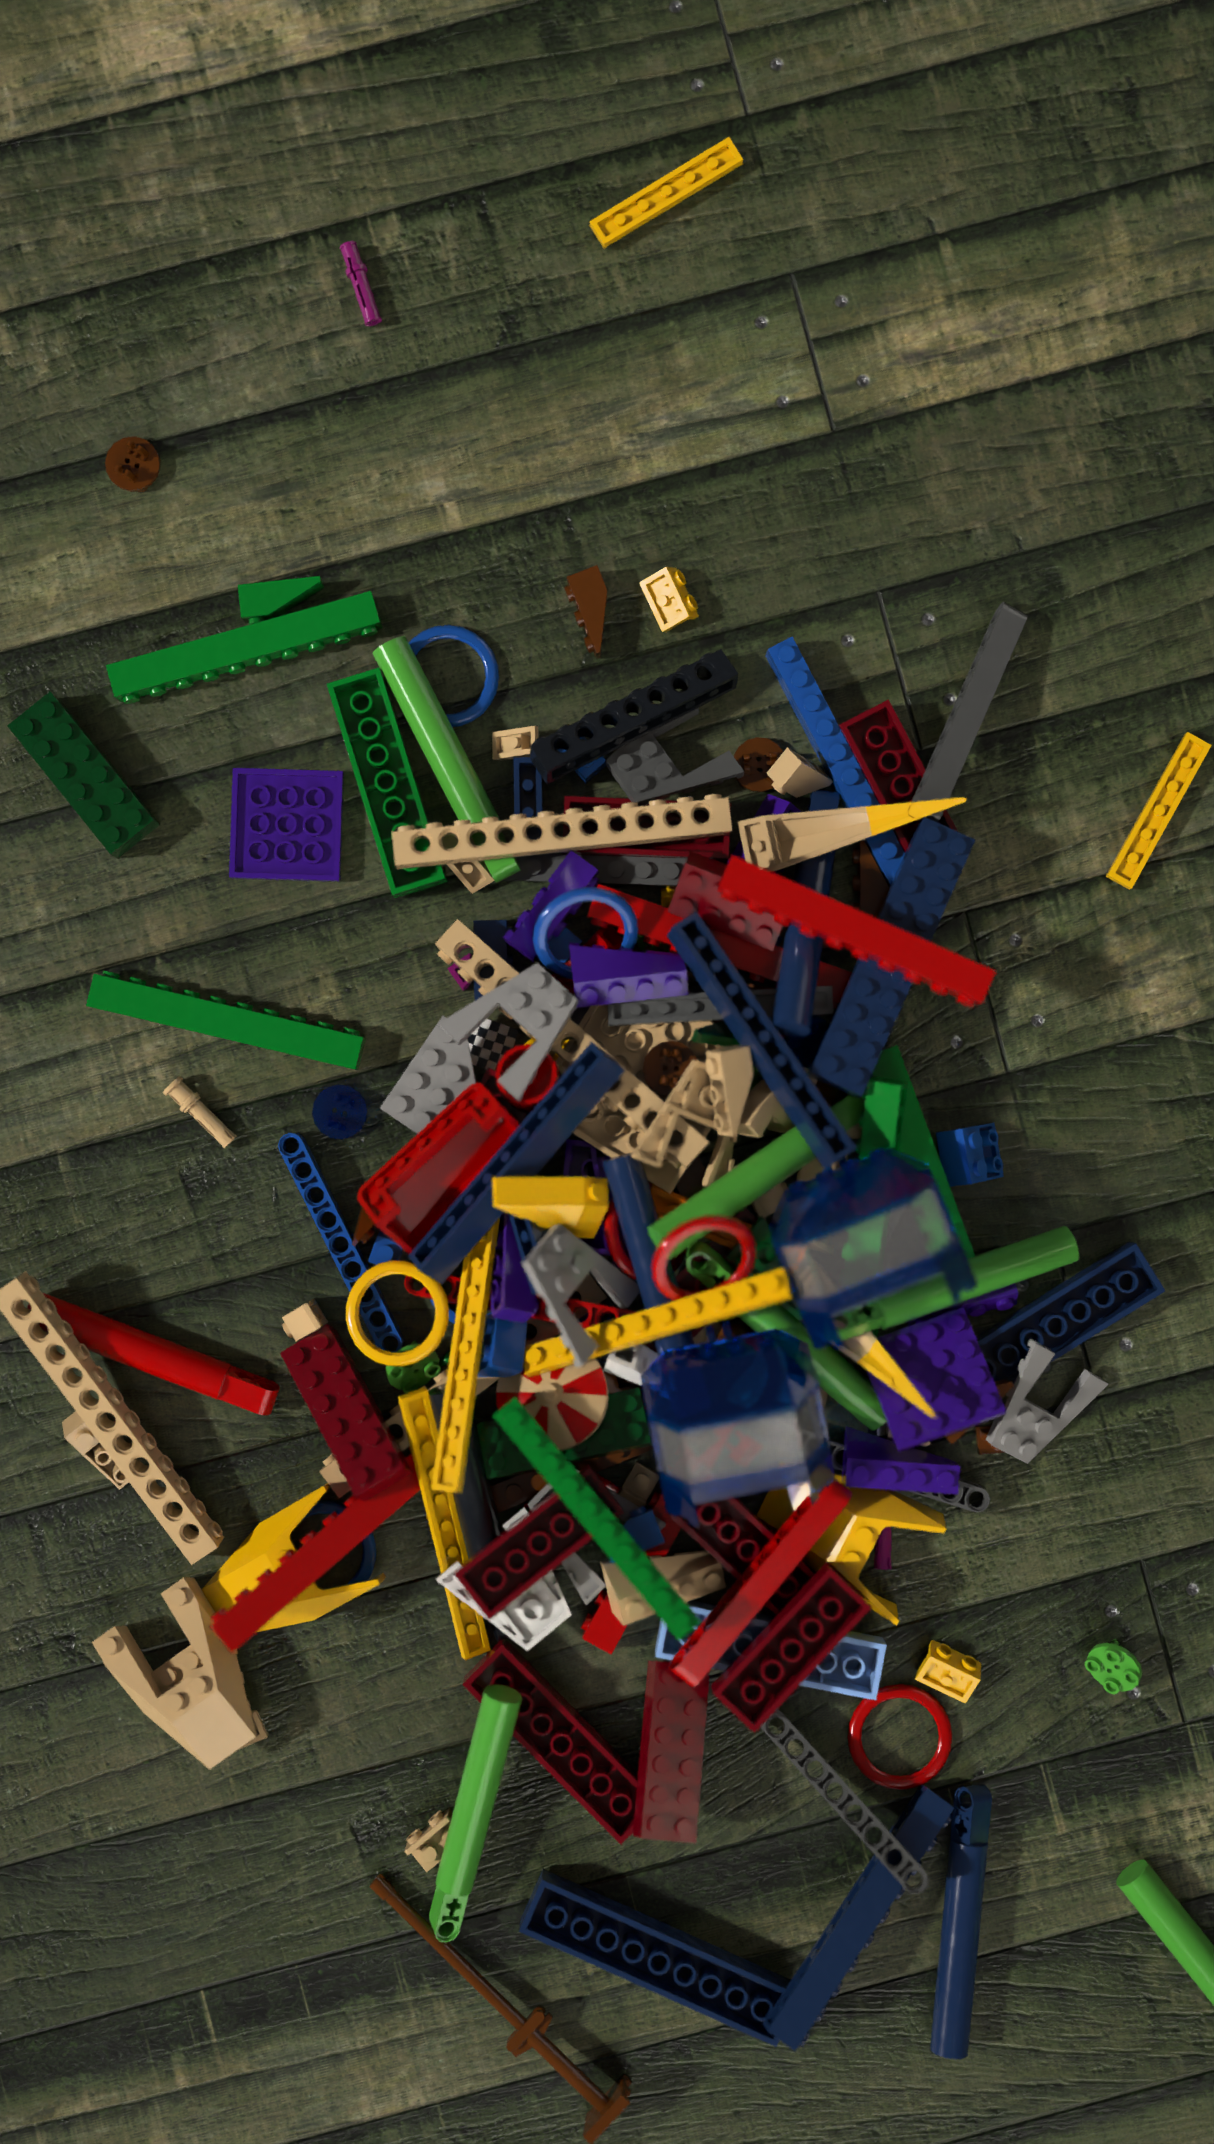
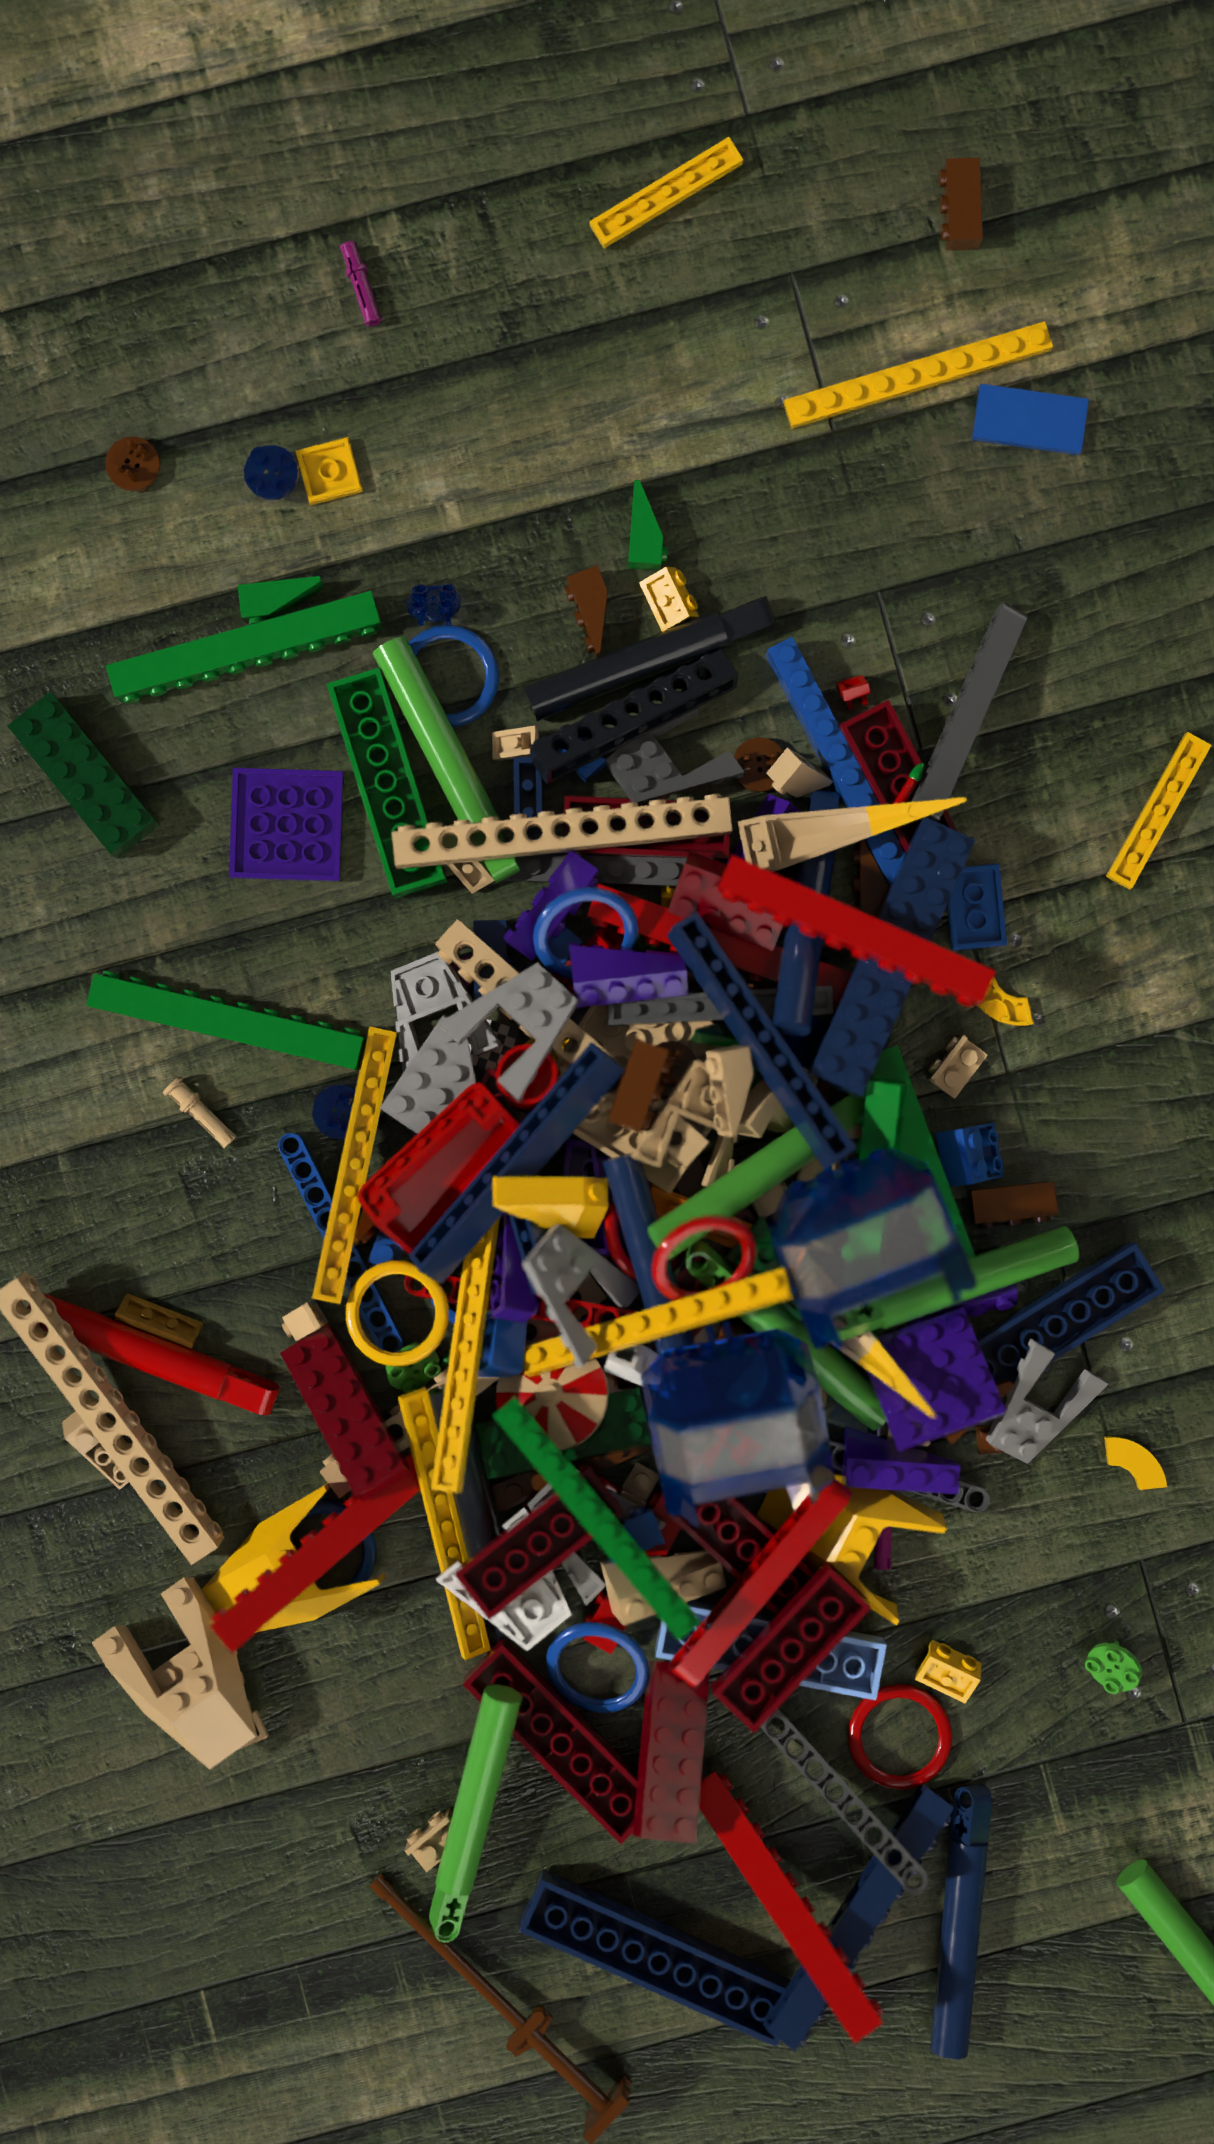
none -> pearl gold plate [114,1293,204,1350]
none -> clear blue plate [244,445,299,501]
none -> yellow tile [296,437,363,506]
none -> yellow plate [312,1026,397,1304]
none -> light grey wing [391,952,502,1073]
none -> clear blue plate [406,584,461,626]
none -> black piece [523,596,776,722]
none -> blue wedge [546,1622,650,1713]
none -> reddish brown brick [608,1039,673,1134]
none -> green slope [628,480,668,571]
none -> red brick [699,1771,884,2044]
none -> yellow plate [784,321,1053,429]
none -> red tile [836,675,871,710]
none -> red piece [893,763,925,804]
none -> tan bracket [927,1035,988,1099]
none -> reddish brown brick [938,158,983,251]
none -> blue tile [947,864,1007,951]
none -> reddish brown brick [967,1181,1058,1229]
none -> blue tile [972,384,1089,455]
none -> yellow tile [978,977,1034,1026]
none -> yellow tile [1104,1436,1167,1490]

